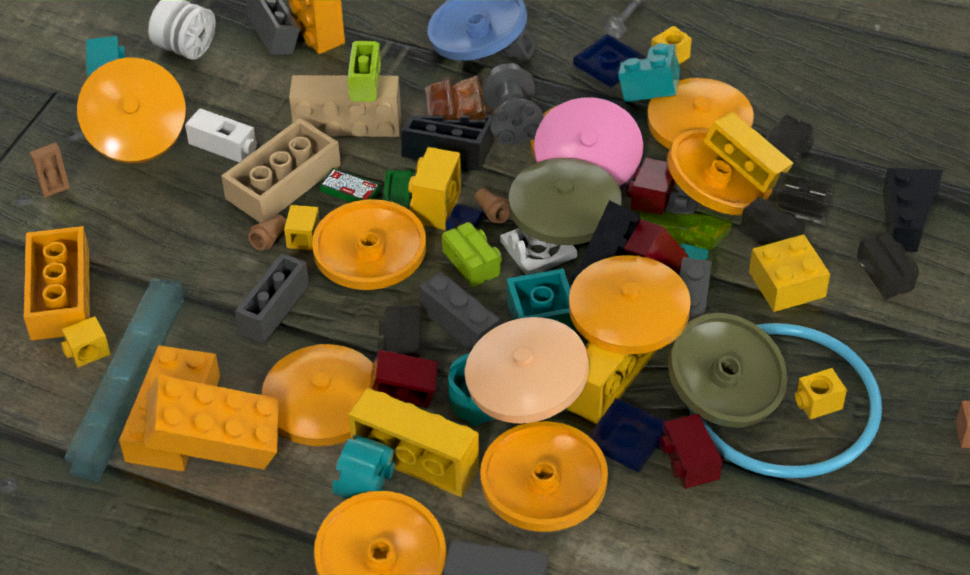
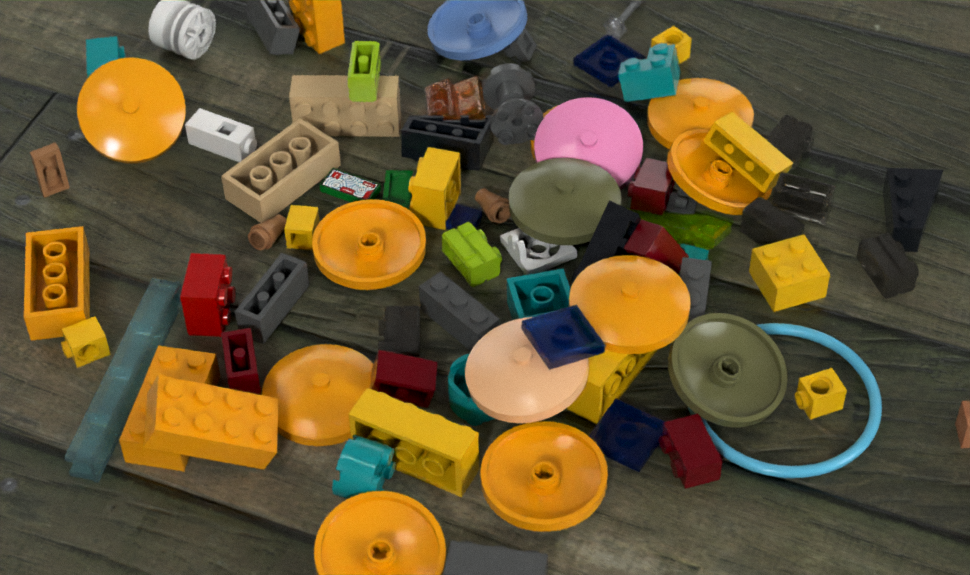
none -> red brick [180,253,236,337]
none -> dark red brick [221,328,261,395]
none -> clear blue tile [521,305,606,370]

